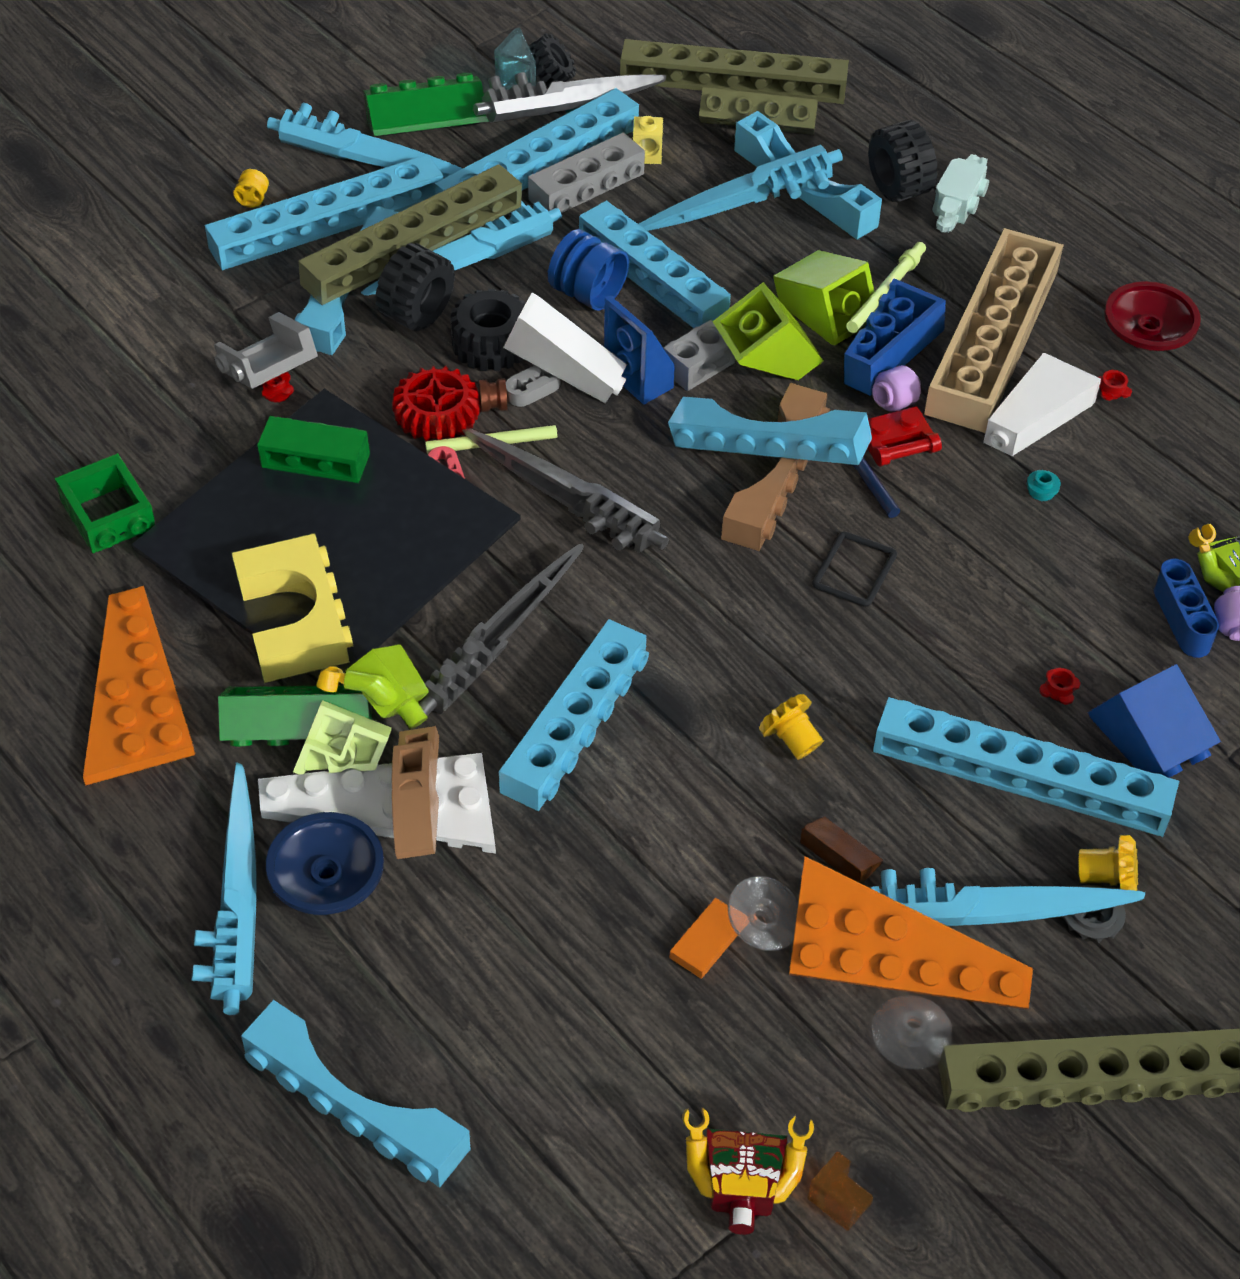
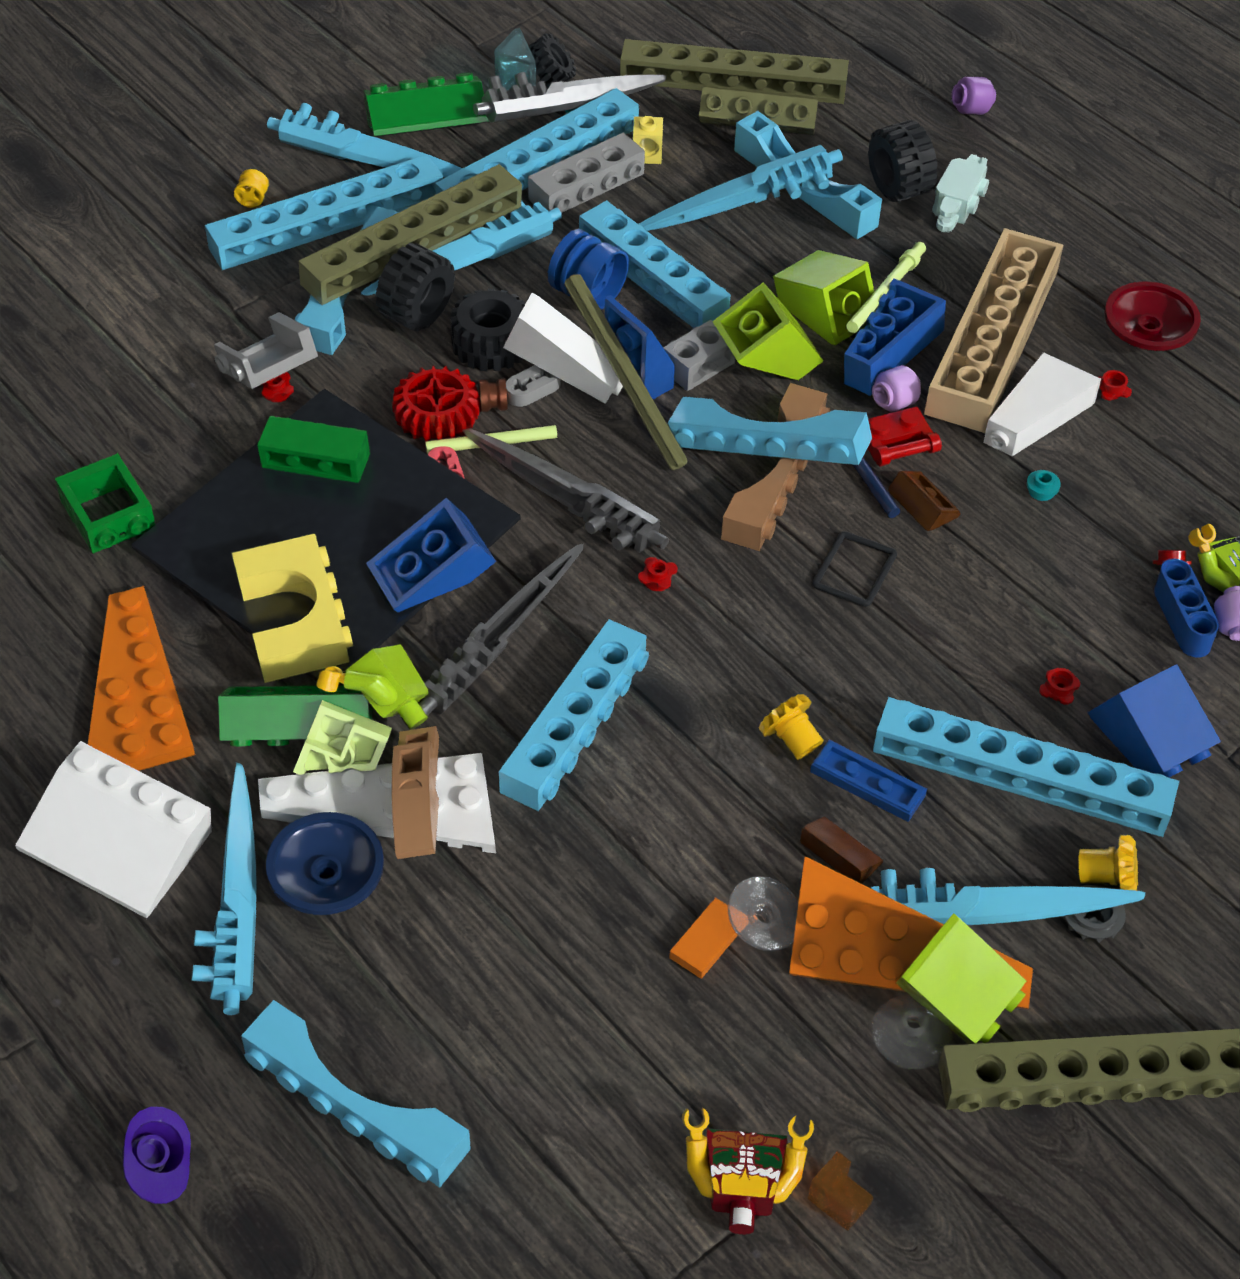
none -> white slope [15,741,212,918]
none -> dark purple piece [122,1107,191,1204]
none -> blue slope [366,498,496,613]
none -> olive axle [564,274,688,471]
none -> red plate [638,557,678,591]
none -> blue tile [810,740,927,822]
none -> reddish brown slope [888,471,961,531]
none -> lime slope [896,913,1027,1044]
none -> medium lavender head [952,77,996,115]
none -> red plate [1153,550,1192,565]

